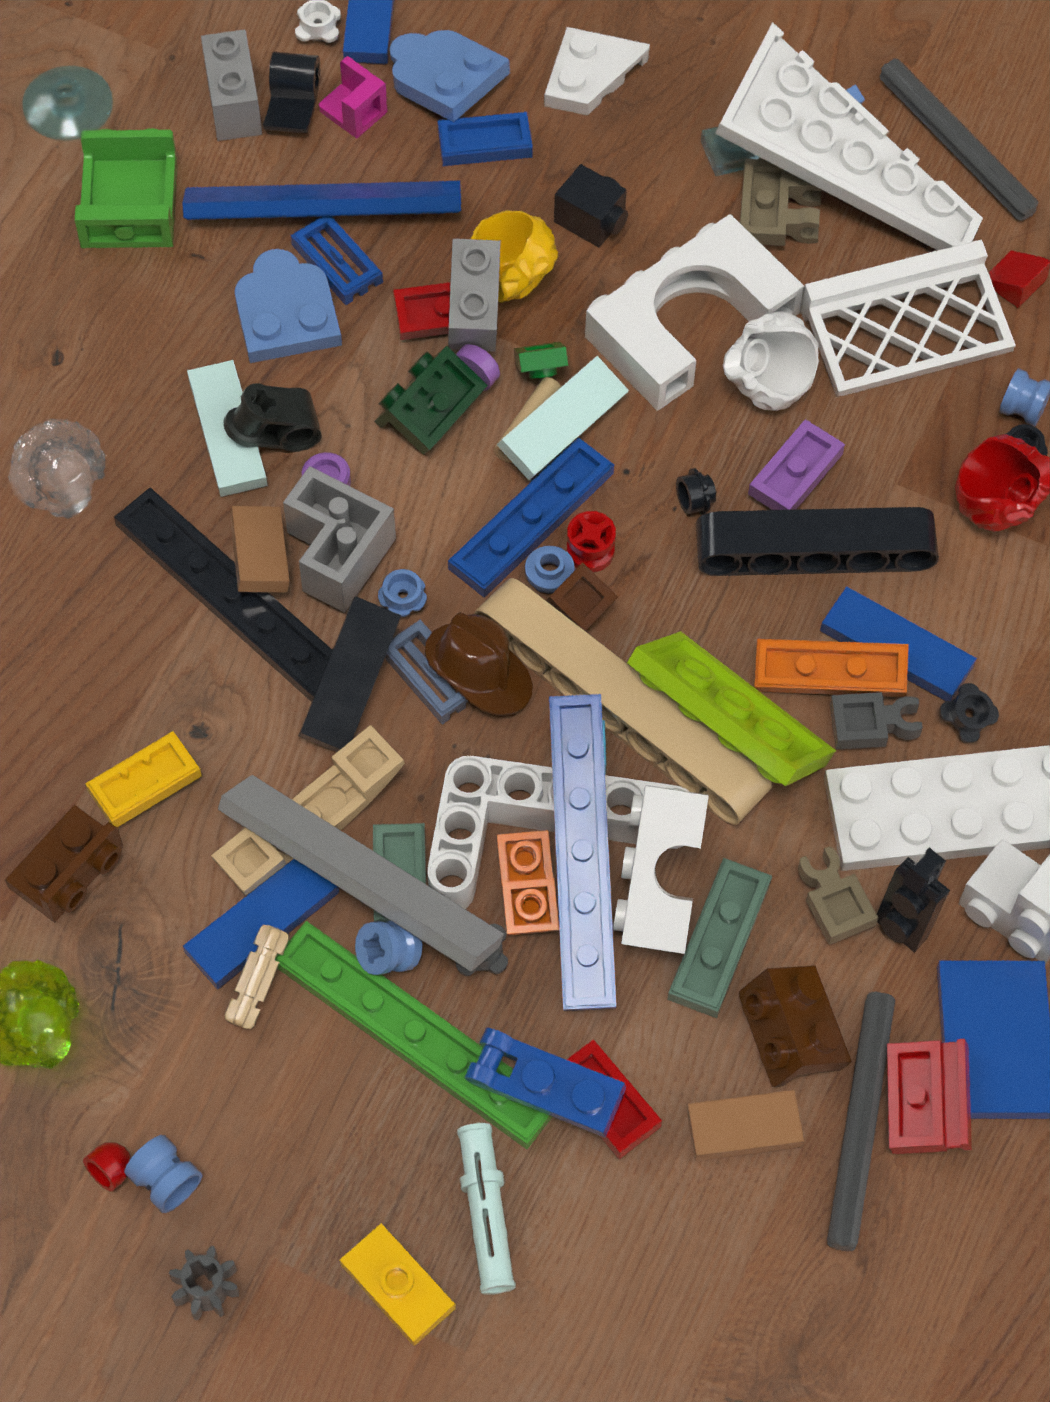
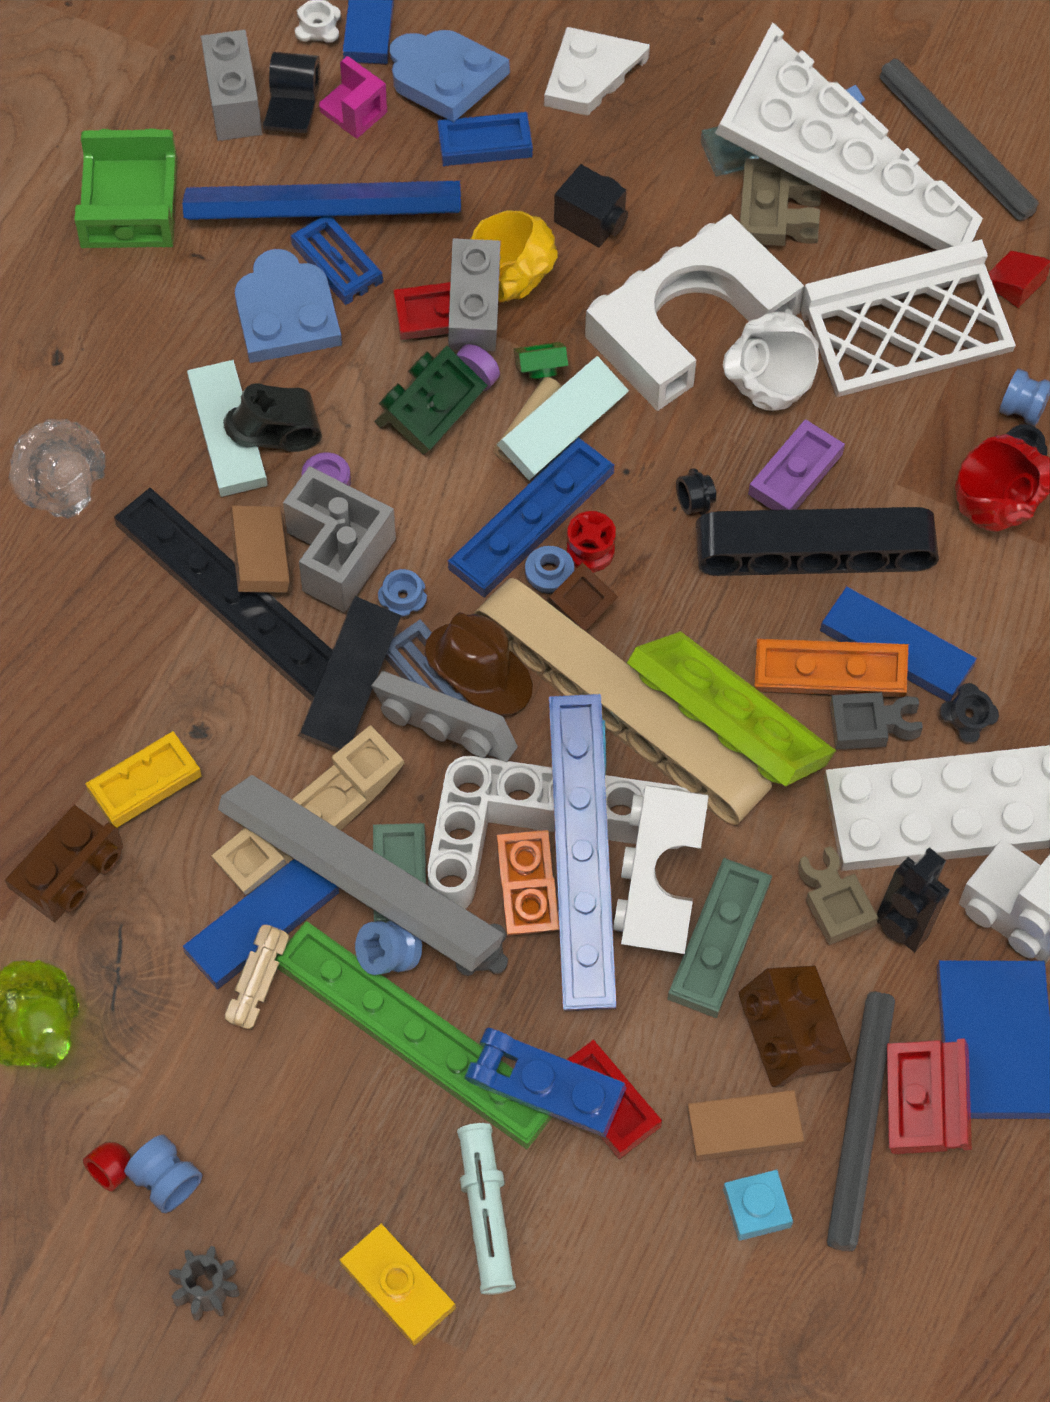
clear light blue dish [22,66,113,140] -> none
none -> light grey plate [371,671,518,762]
none -> medium azure plate [723,1170,793,1241]

